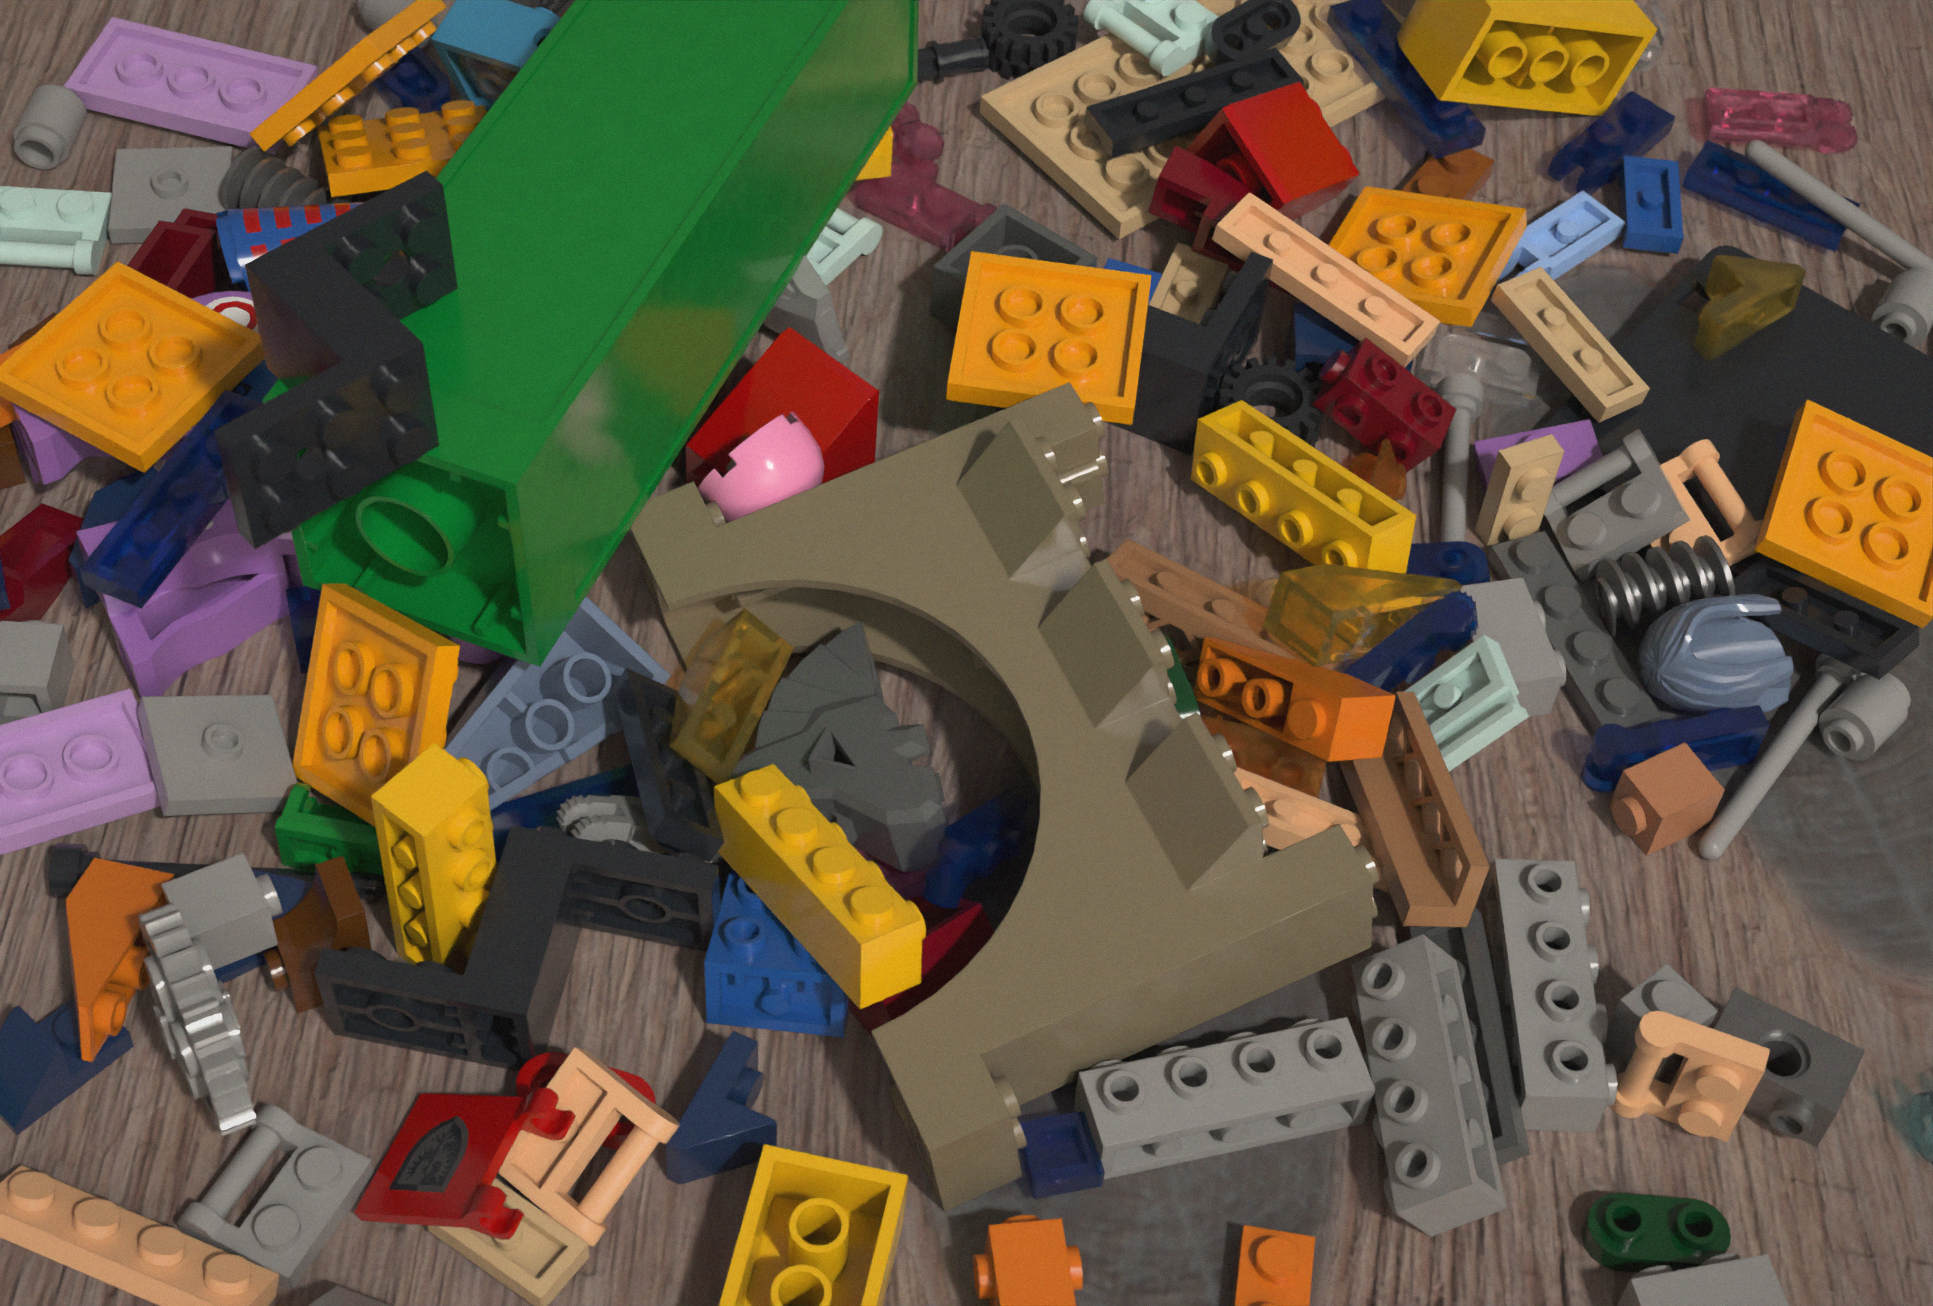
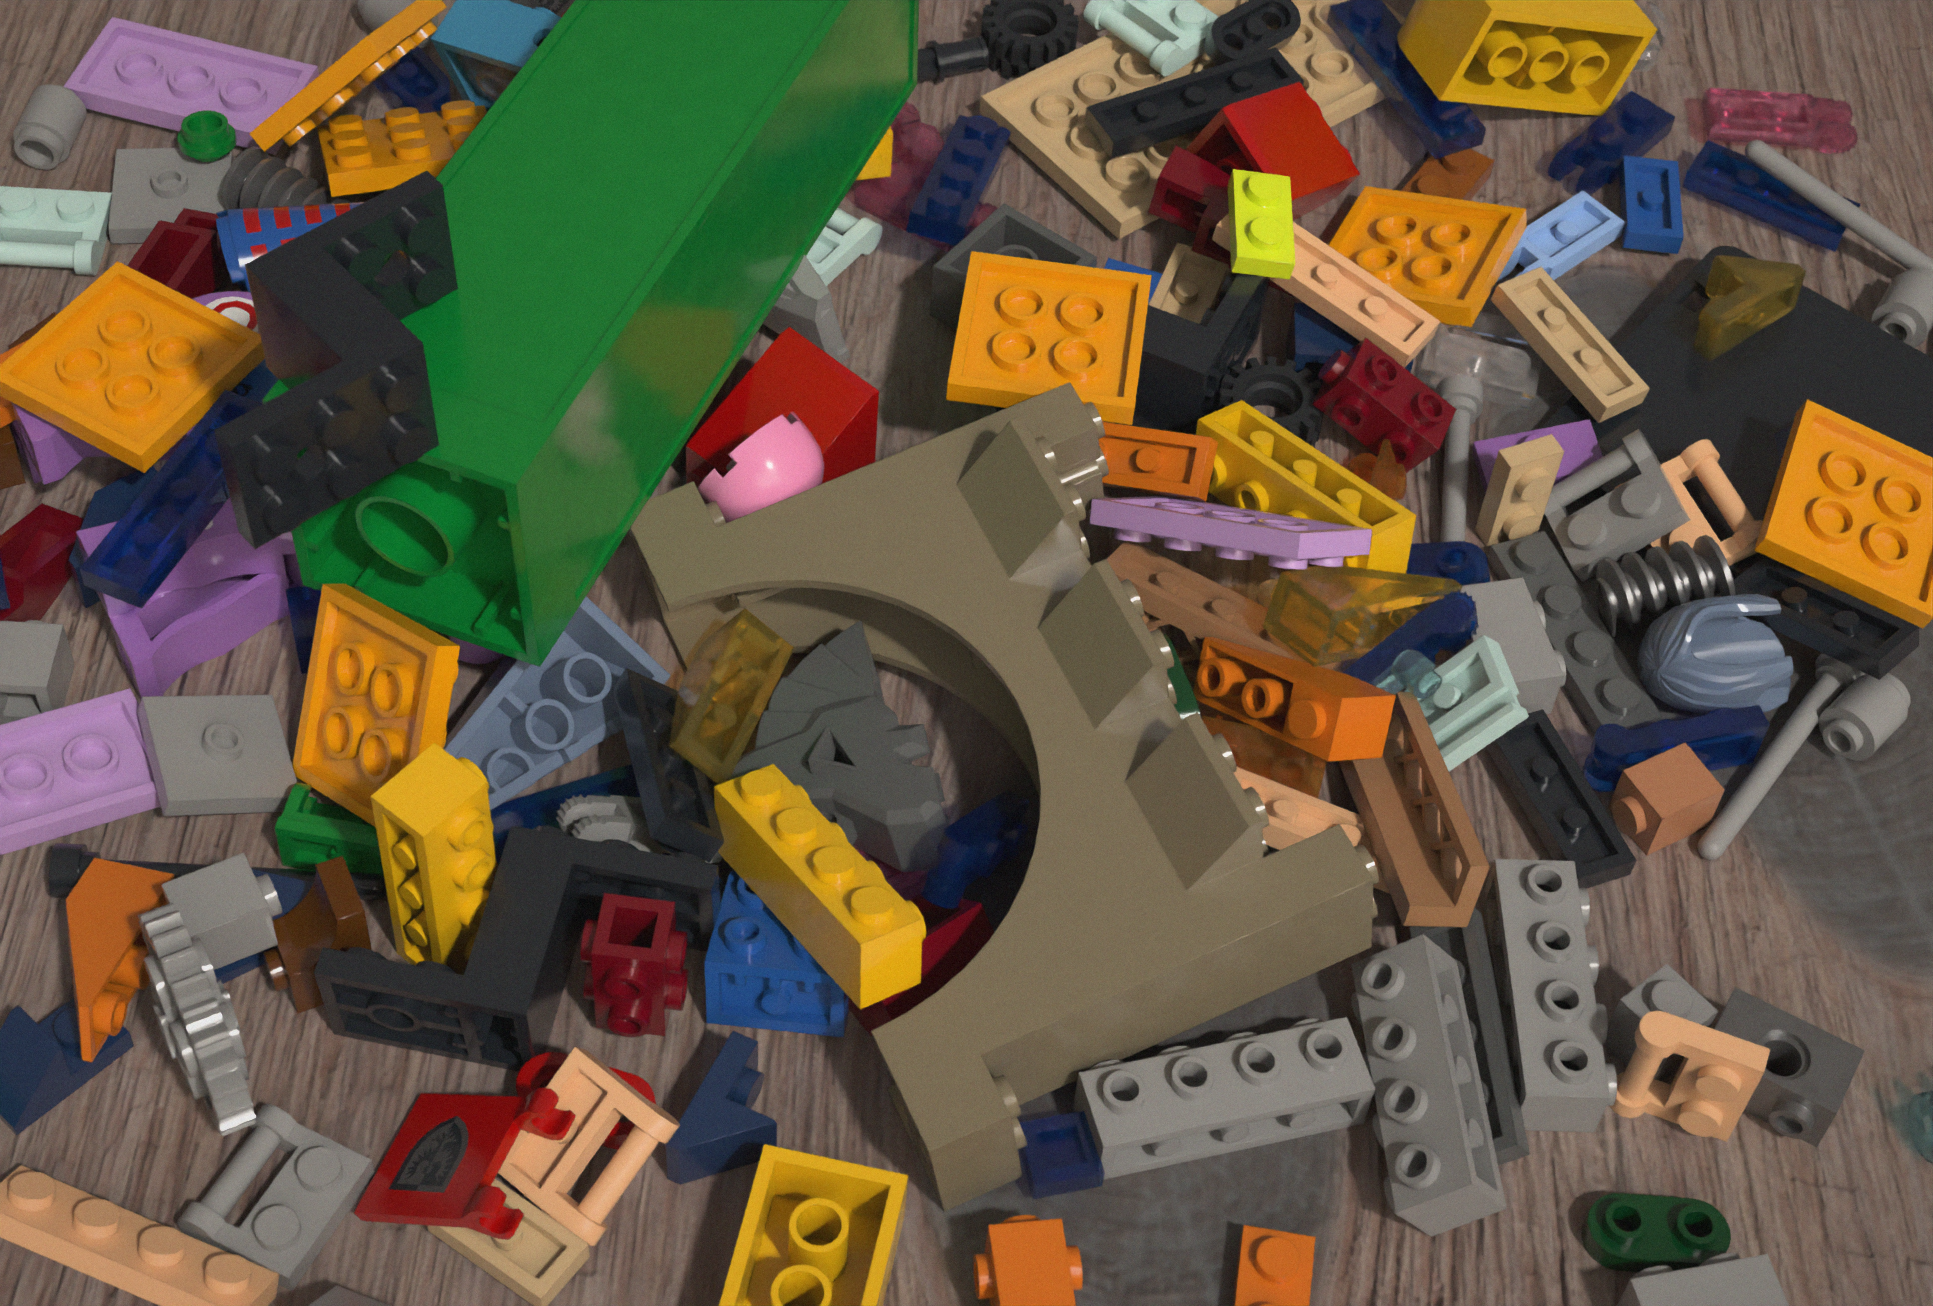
none -> green plate [177,111,237,162]
none -> dark red brick [581,893,688,1037]
none -> clear blue plate [906,115,1011,246]
none -> lavender plate [1090,496,1372,569]
none -> orange plate [1098,422,1218,502]
none -> neon yellow plate [1228,169,1295,280]
none -> clear light blue hand [1374,650,1442,699]
none -> black plate [1485,709,1637,889]

